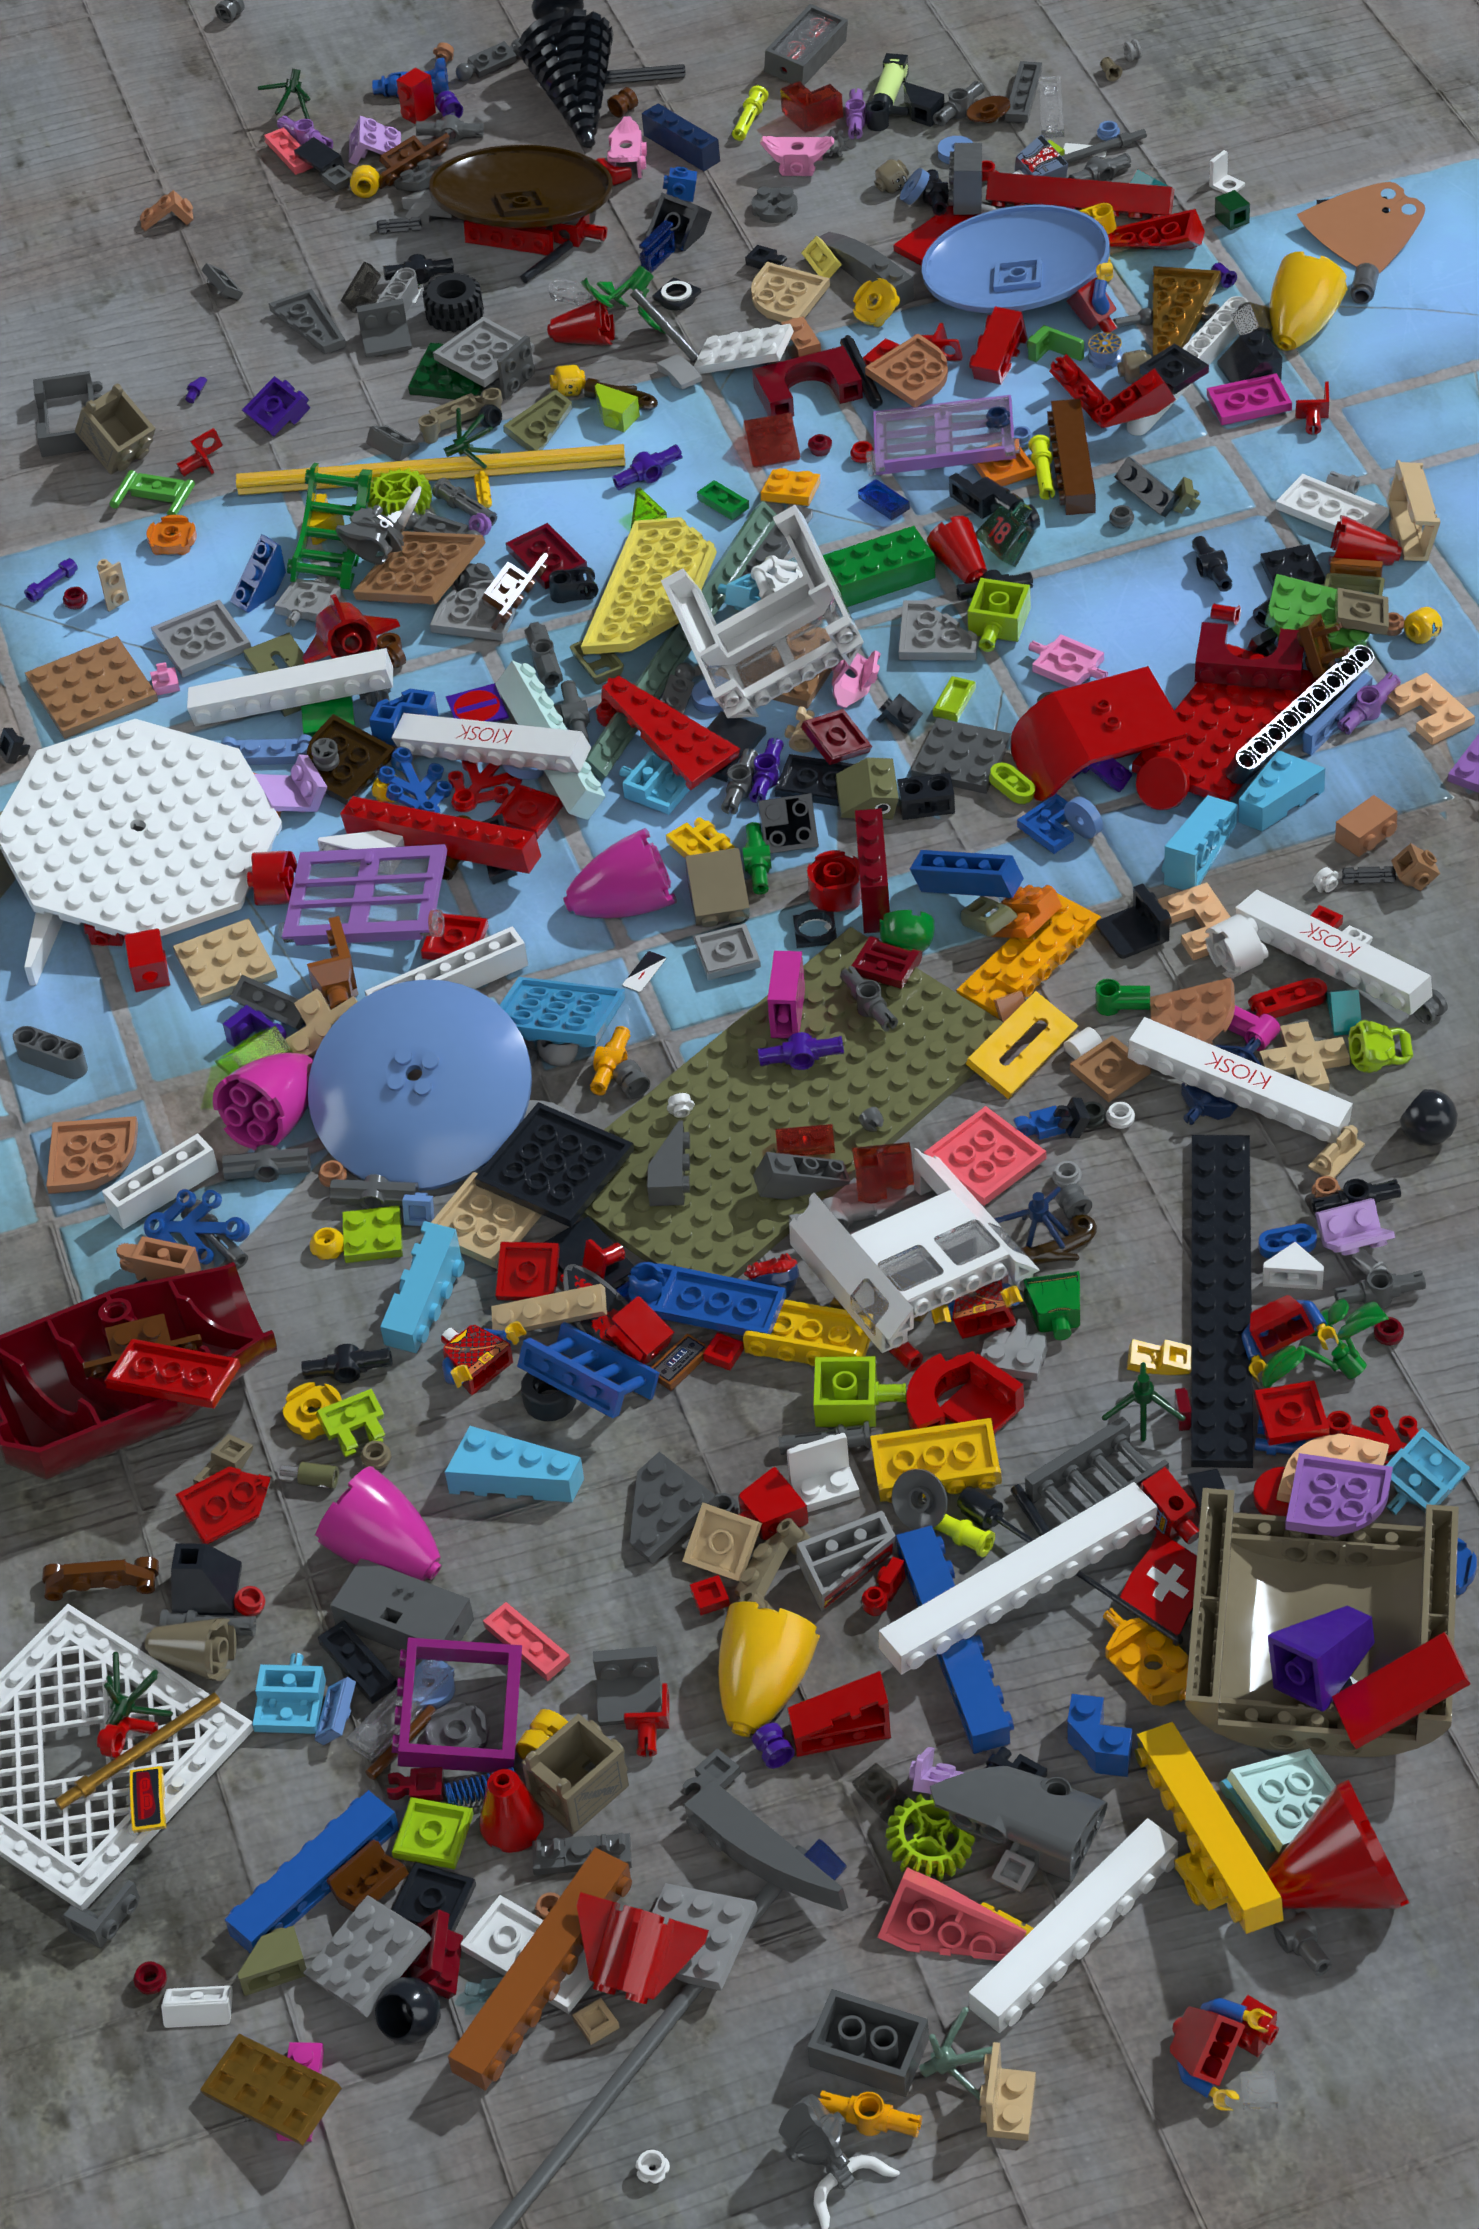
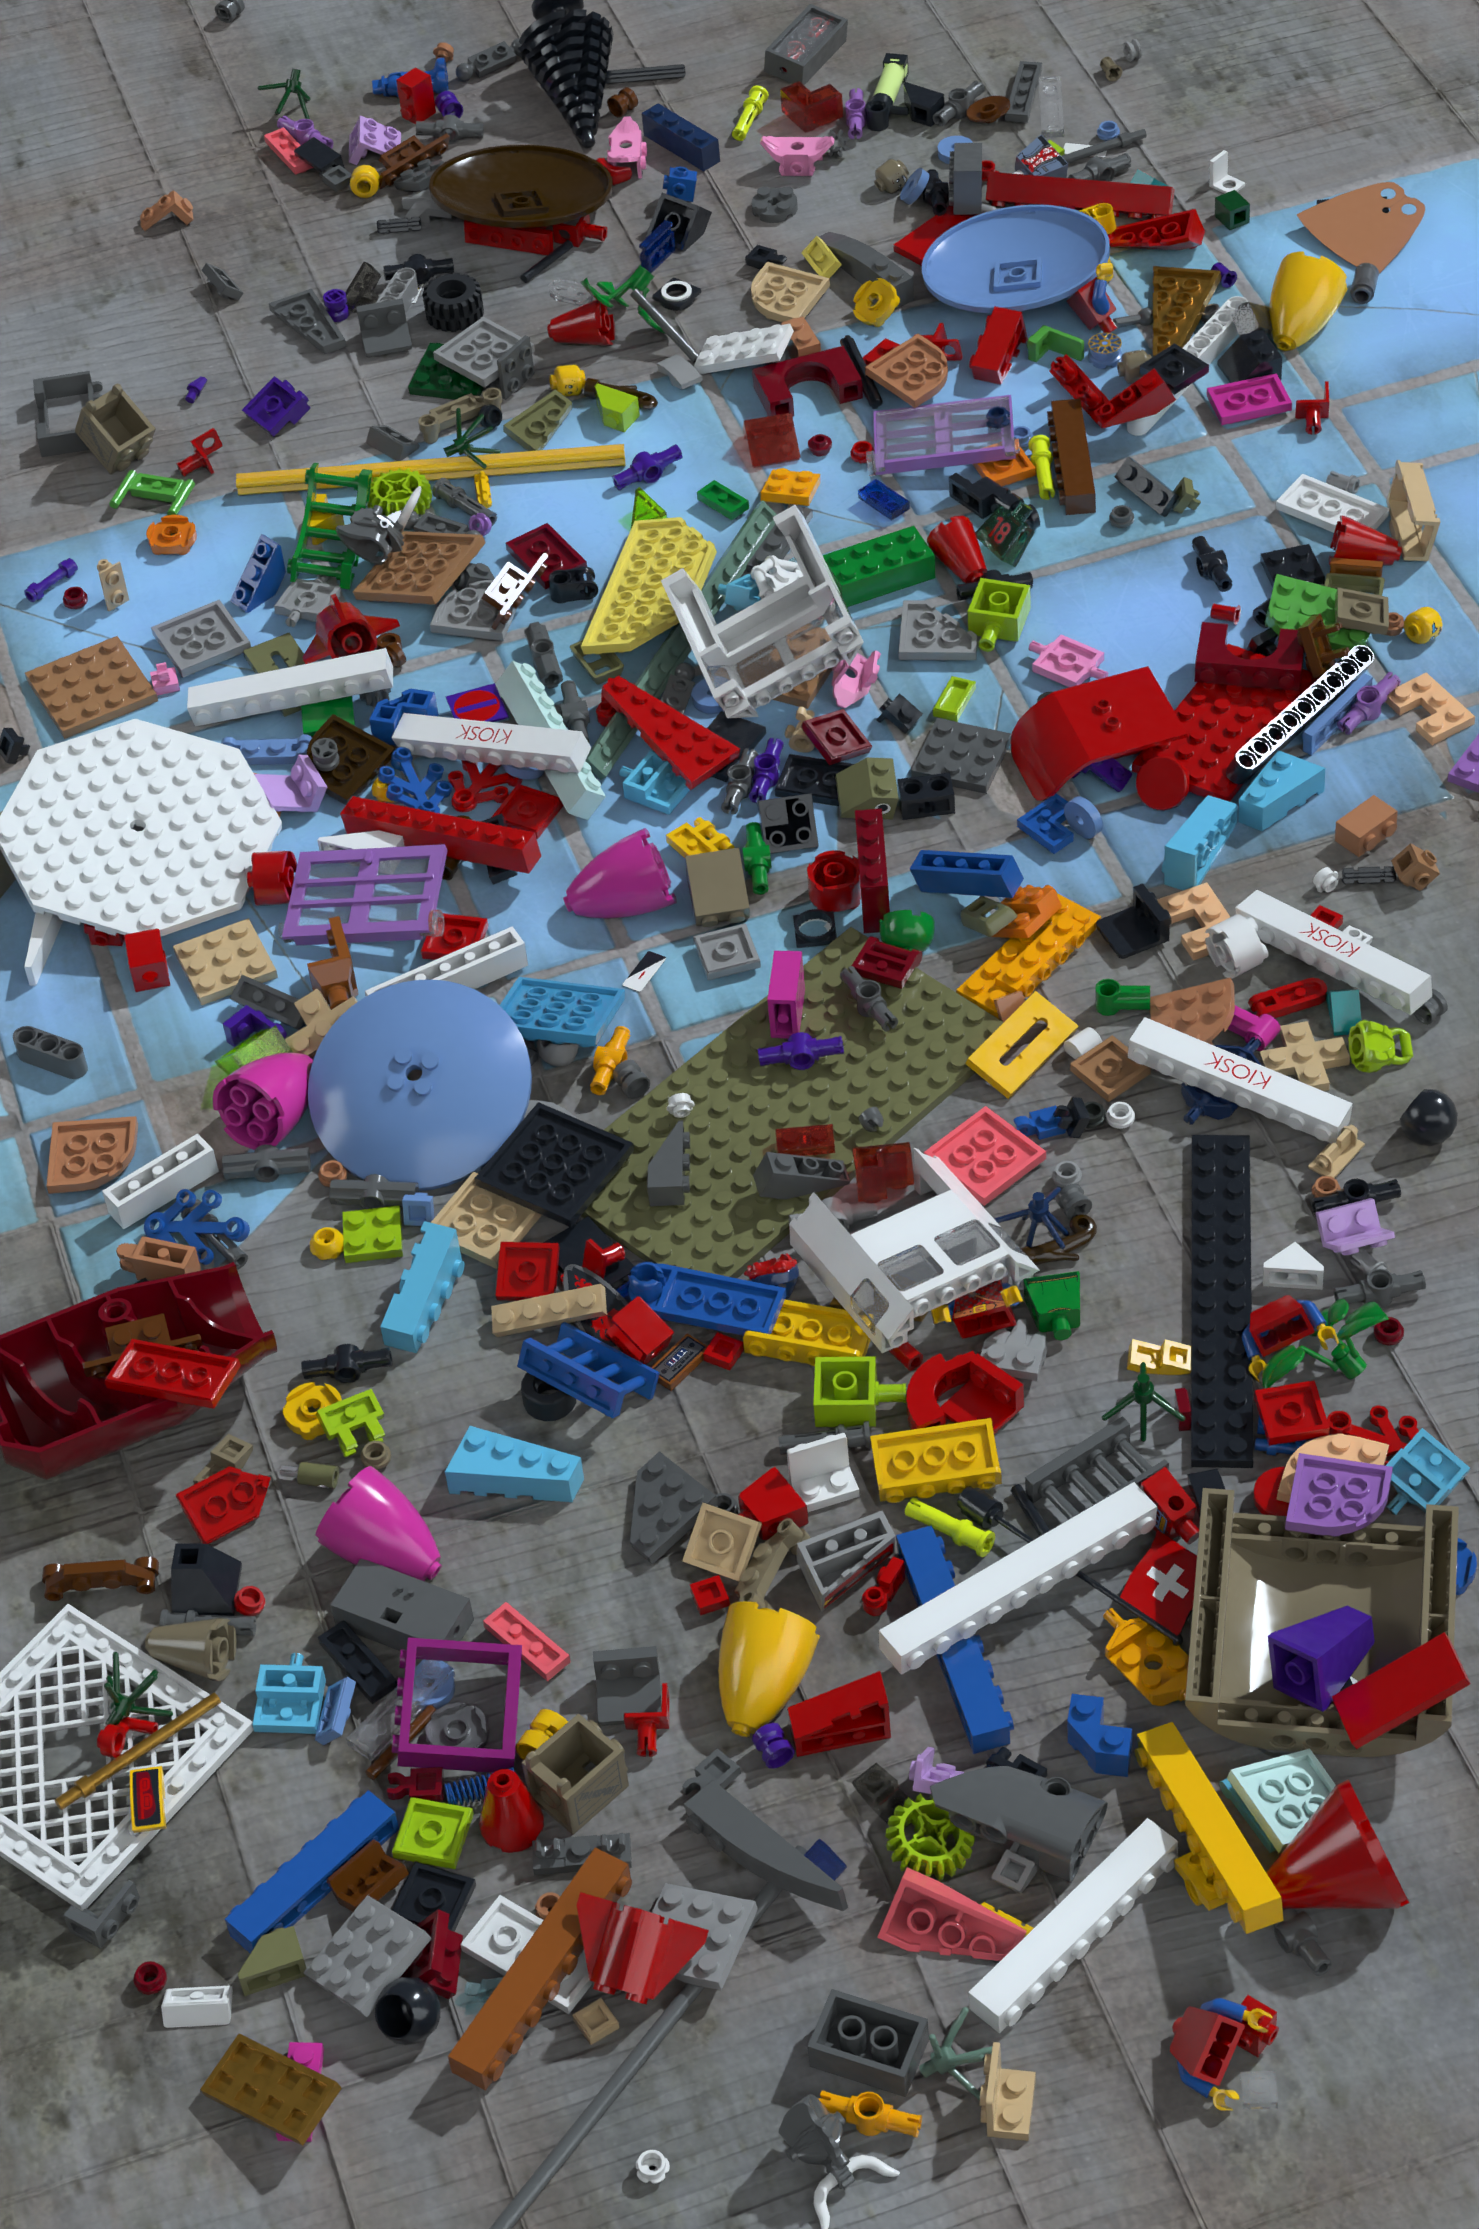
torso [441,1321,527,1395] -> none
dark grey dish [892,1469,948,1530] -> none
lime plate [989,763,1035,804] -> none
blue plate [1258,1224,1317,1259] -> none
none -> dark purple wheel [323,289,349,322]

